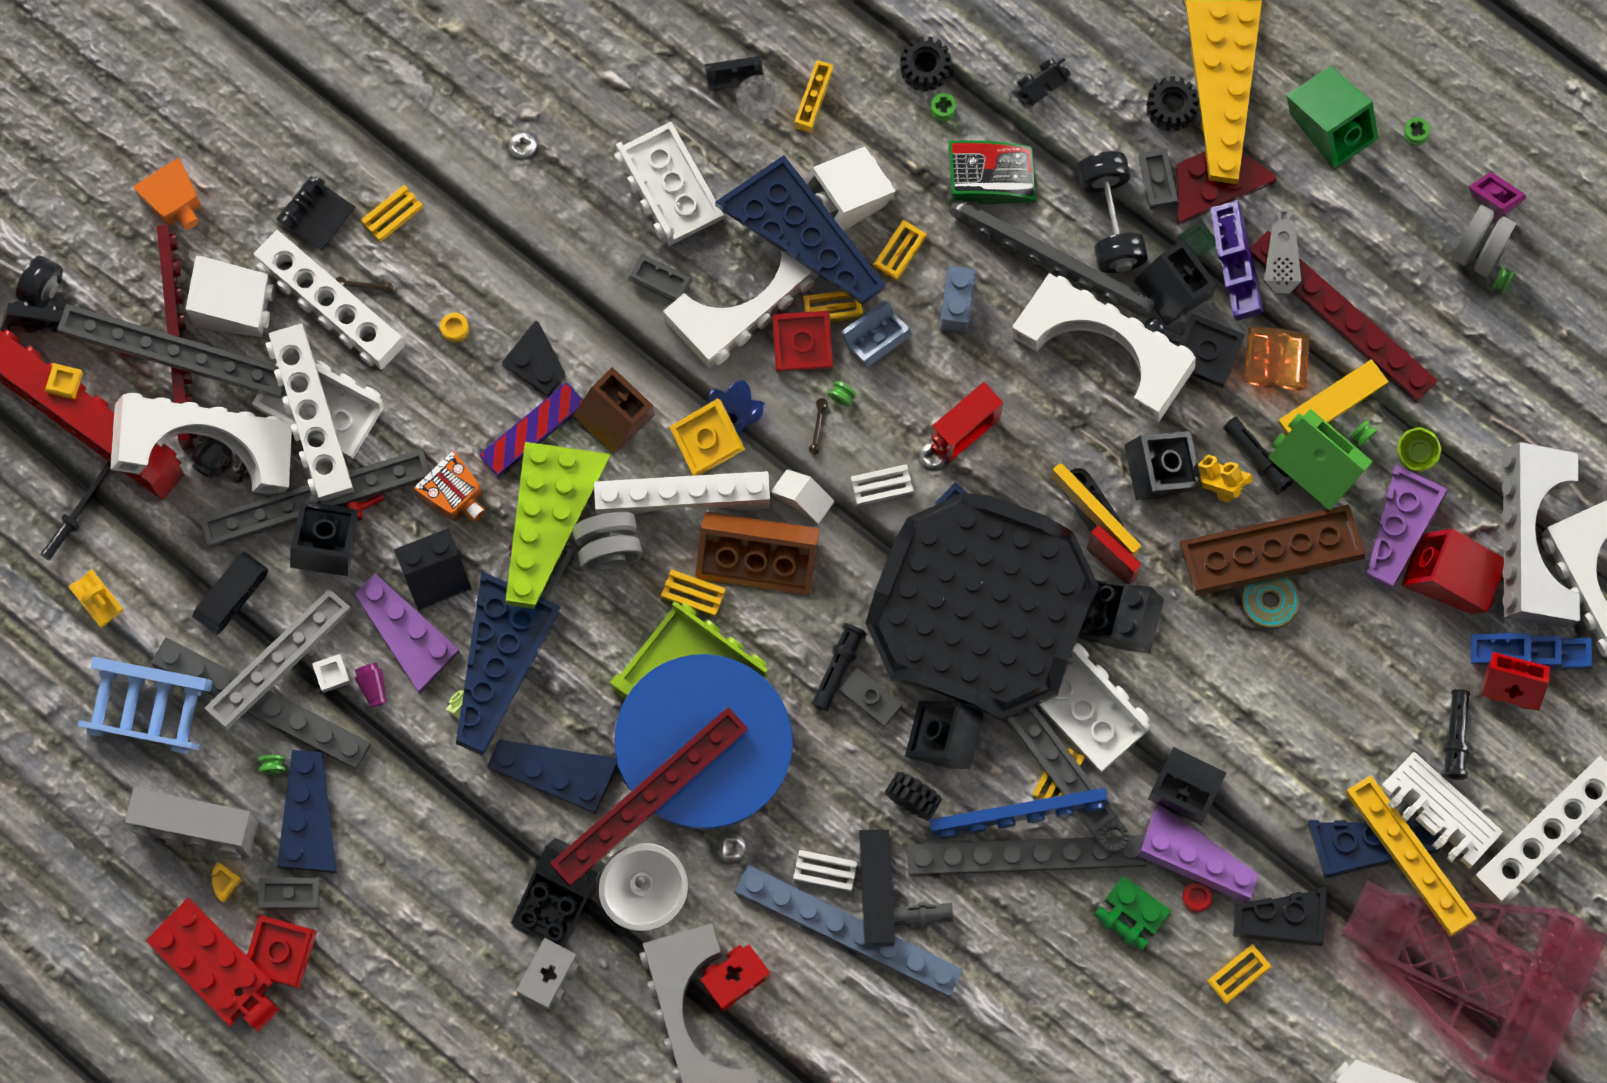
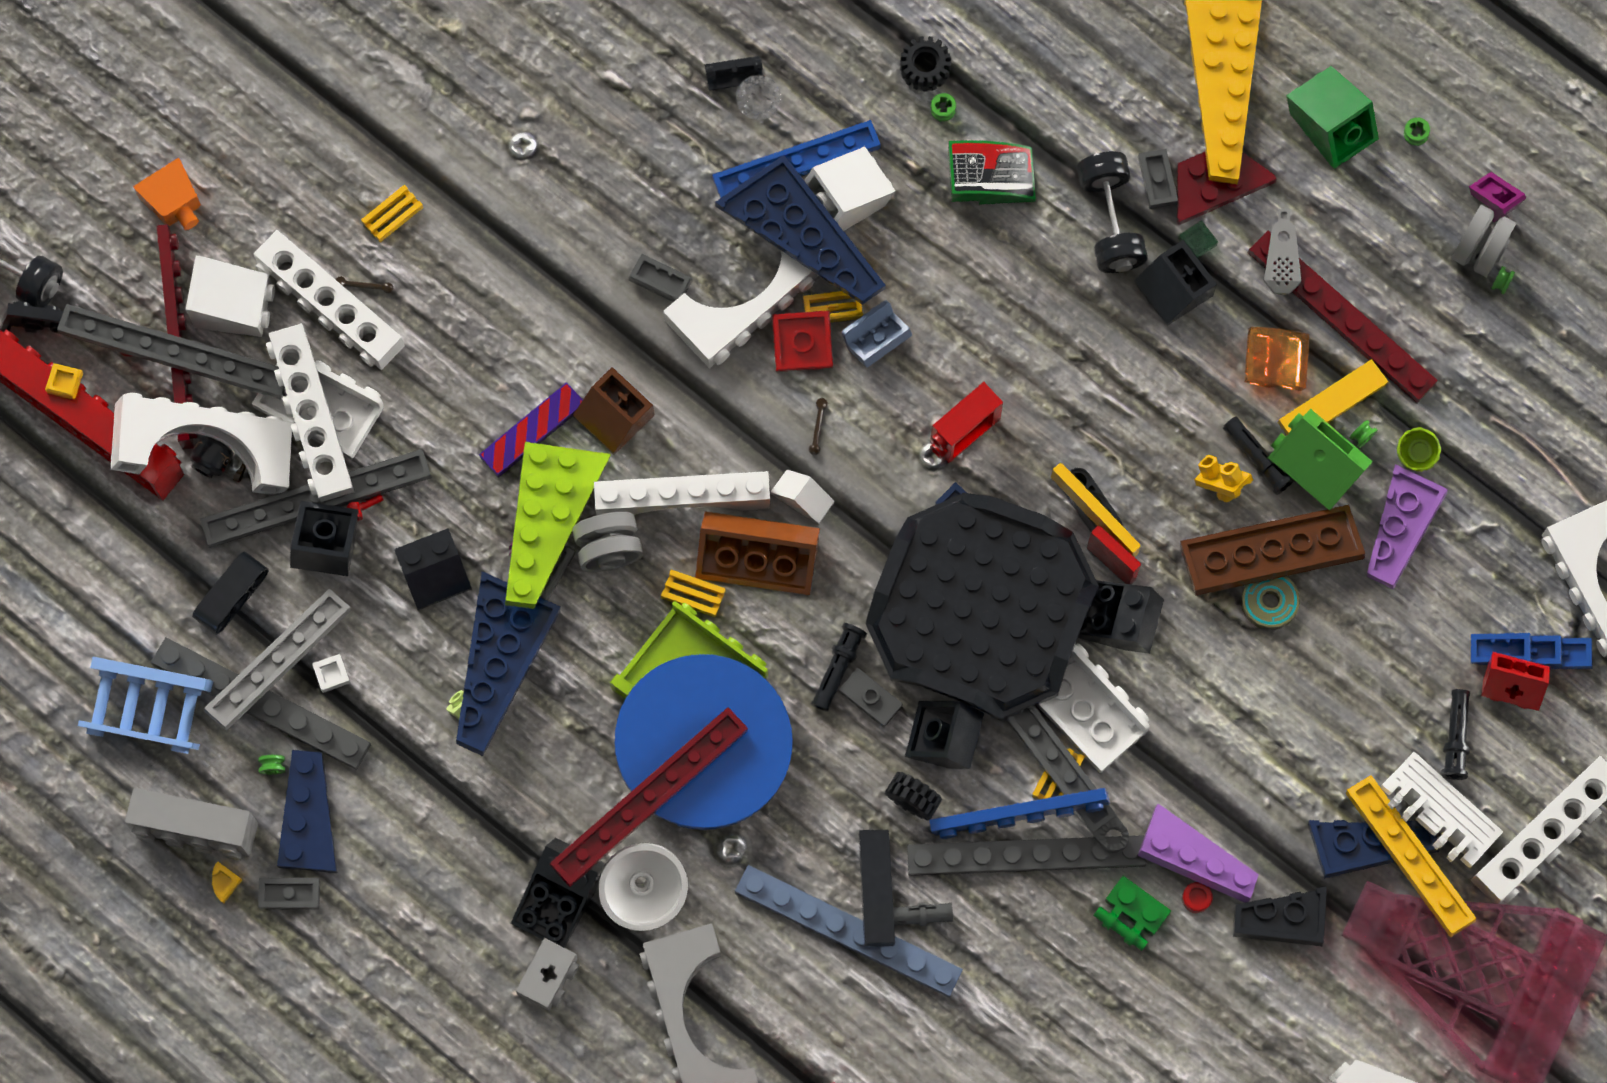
black sword [40,461,111,561] -> none
yellow hips [68,569,124,628] -> none
red hinge [146,897,280,1032] -> none
red plate [247,915,317,989] -> none
black hinge [276,176,356,251] -> none
magenta cone [354,662,388,708] -> none
medium lavender wing [355,574,460,694] -> none
torso [414,450,486,522] -> none
yellow tile [440,313,469,343] -> none
dark blue wing [487,740,617,814] -> none
black wing [502,320,566,397] -> none
white bracket [614,122,724,246] -> none
yellow tile [669,399,745,476] -> none
red brick [700,944,771,1013] -> none
clear blue plate [708,380,765,434] -> none
white tile [793,850,857,892] -> none
yellow piece [794,60,833,133] -> none
bright green bush [828,381,857,408] -> none
white tile [851,464,914,506] -> none
yellow tile [873,220,927,282] -> none
sand blue brick [939,266,976,334] -> none
dark grey plate [949,199,1155,317] -> none
black hinge [1012,57,1071,107] -> none
white arch [1012,273,1196,422] -> none
black slope [1124,431,1202,500] -> none
black plate [1144,313,1245,388] -> none
black tyre [1146,76,1199,132] -> none
black slope [1148,747,1226,825] -> none
yellow tile [1206,944,1272,1005] -> none
dark purple slope [1211,200,1263,321] -> none
red slope [1401,528,1504,614] -> none
arch [1502,442,1580,627] -> none
none -> blue plate [712,120,881,198]

